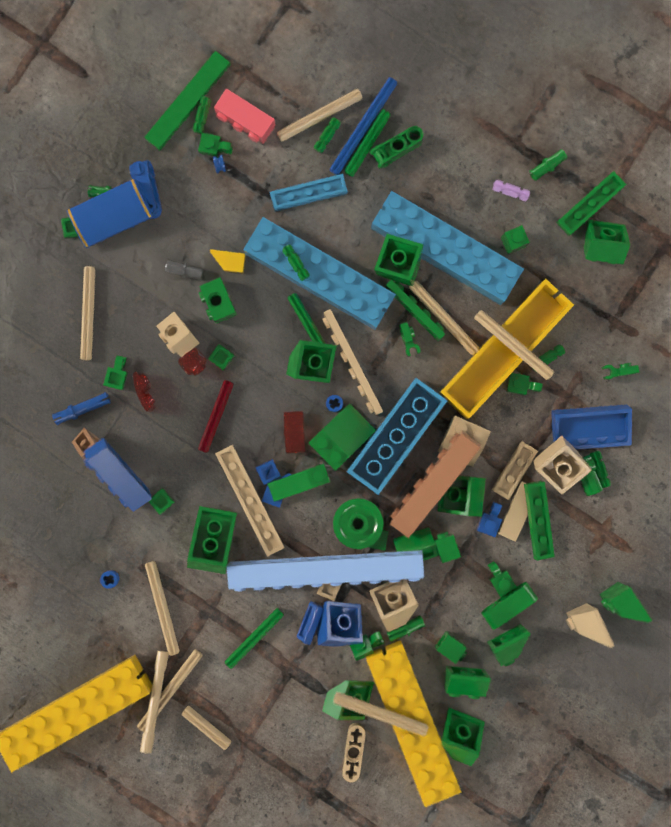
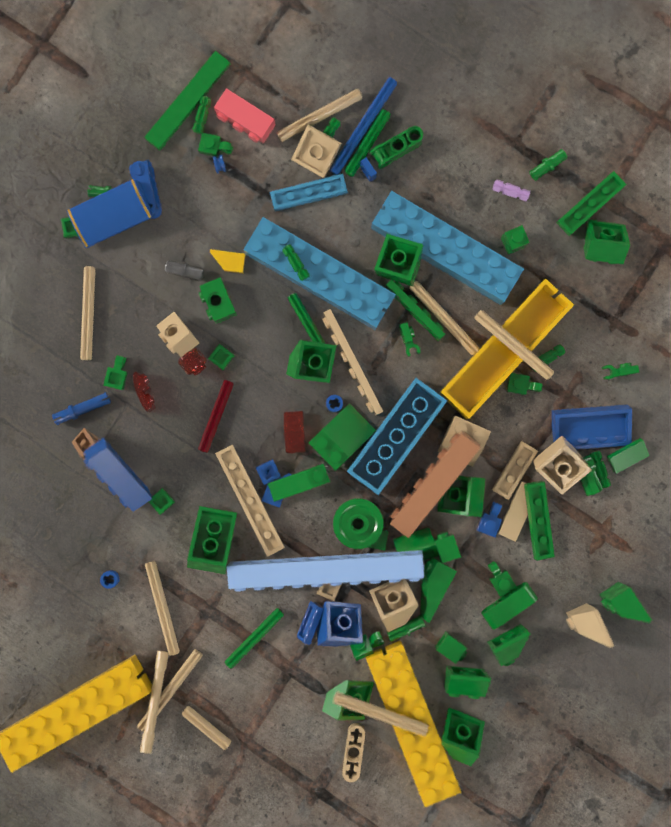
none -> tan tile [291,125,342,178]
none -> blue tile [360,158,377,182]
none -> green slope [420,557,457,623]
none -> green tile [607,438,650,474]

